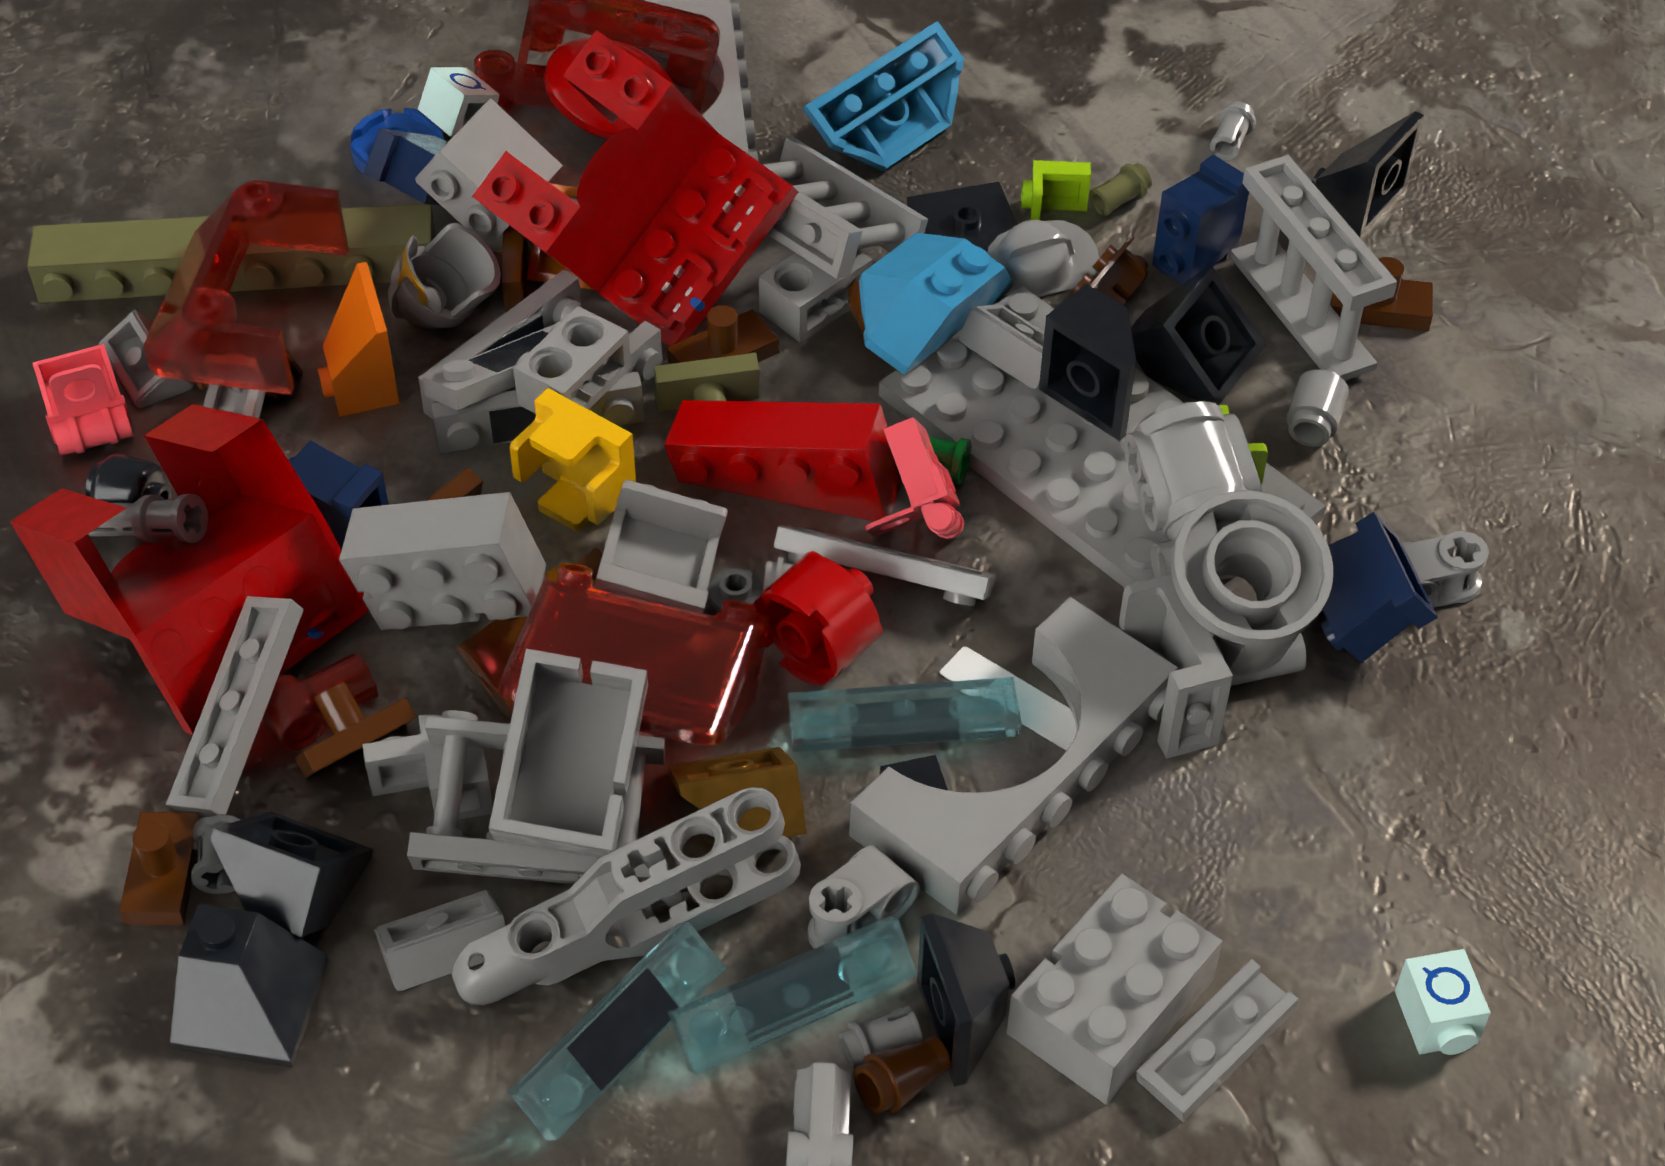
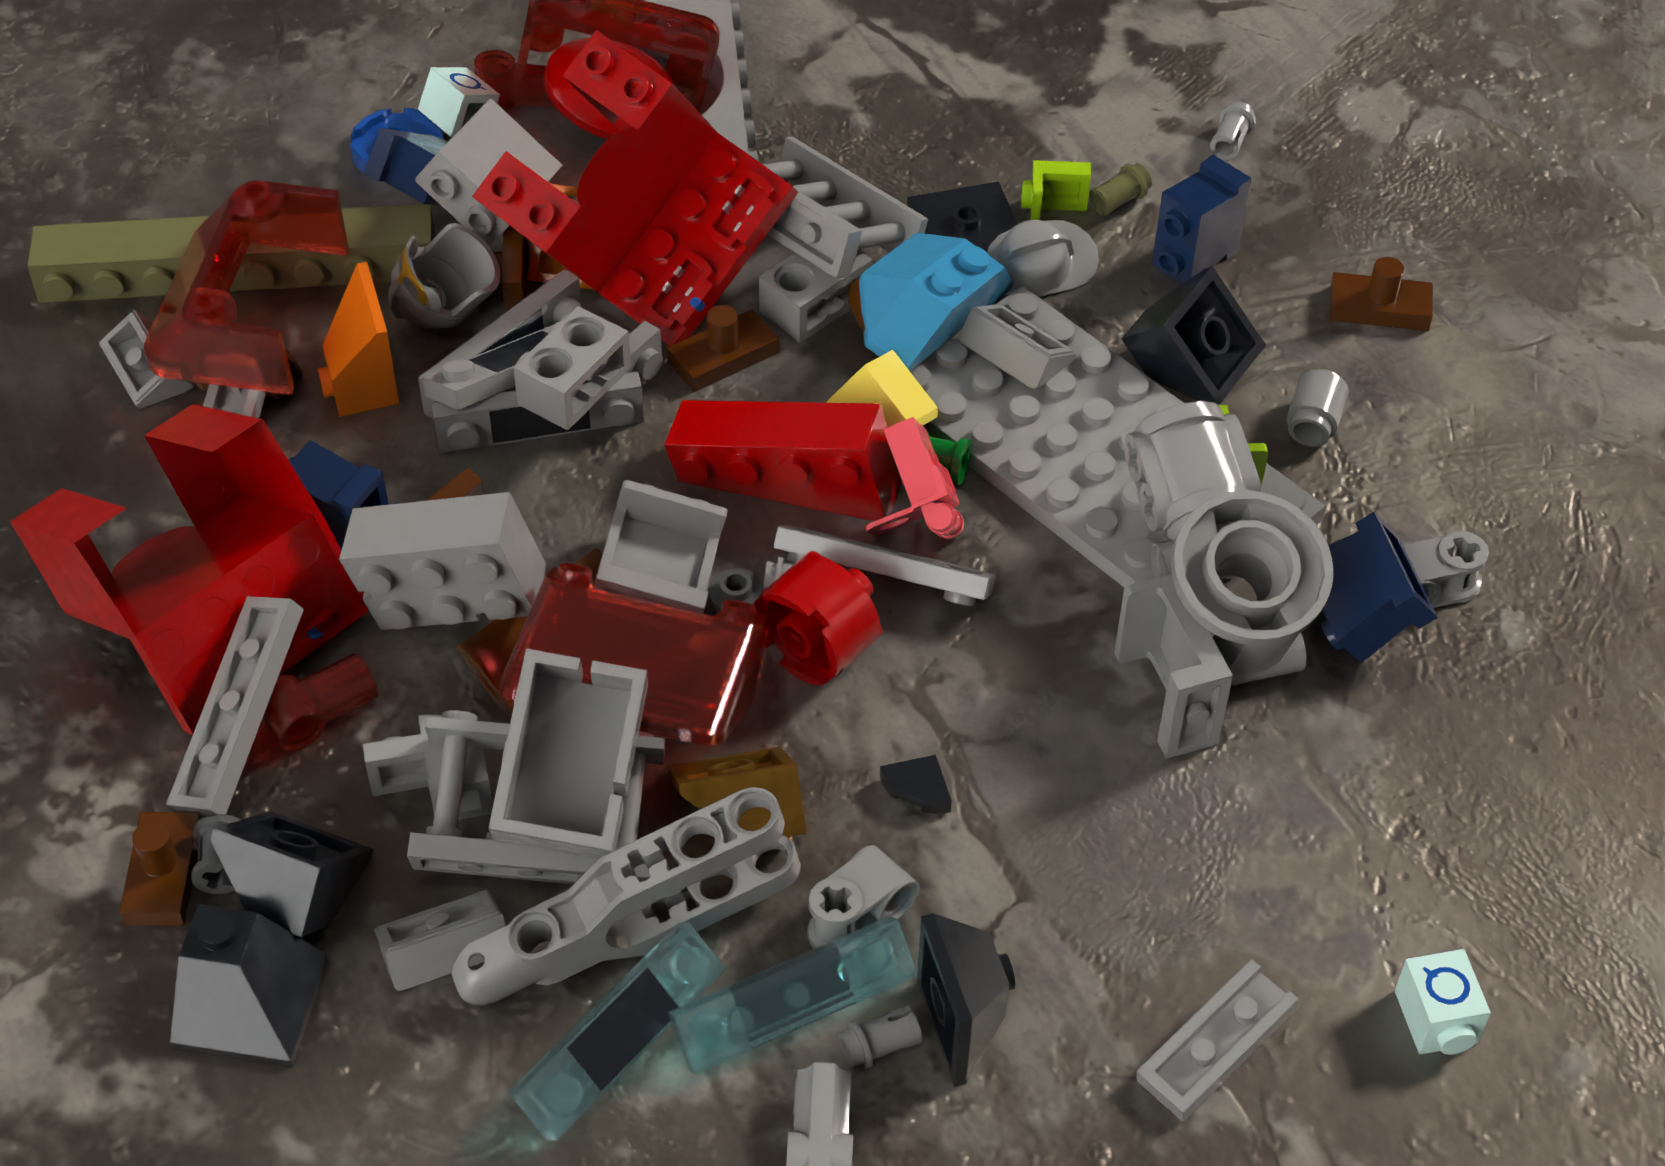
coral piece [33,344,133,456] -> none
black head [85,453,171,503] -> none
light grey pin [88,494,209,544] -> none
reddish brown tile [295,681,417,778] -> none
yellow panel [509,388,636,531] -> none
olive tile [654,353,760,412] -> none
clear light blue plate [788,677,1022,752] -> none
dark azure wedge [802,21,964,172] -> none
light grey arch [849,597,1178,916] -> none
reddish brown cone [854,1036,951,1114] -> none
white sticker [940,647,1077,751] -> none
light grey piece [1006,874,1223,1105] -> none
black slope [1039,283,1136,441] -> none
reddish brown hinge [1068,235,1148,305] -> none
light grey fence [1230,155,1397,381] -> none
black slope [1312,111,1424,238] -> none
none -> light yellow slope [826,350,938,427]

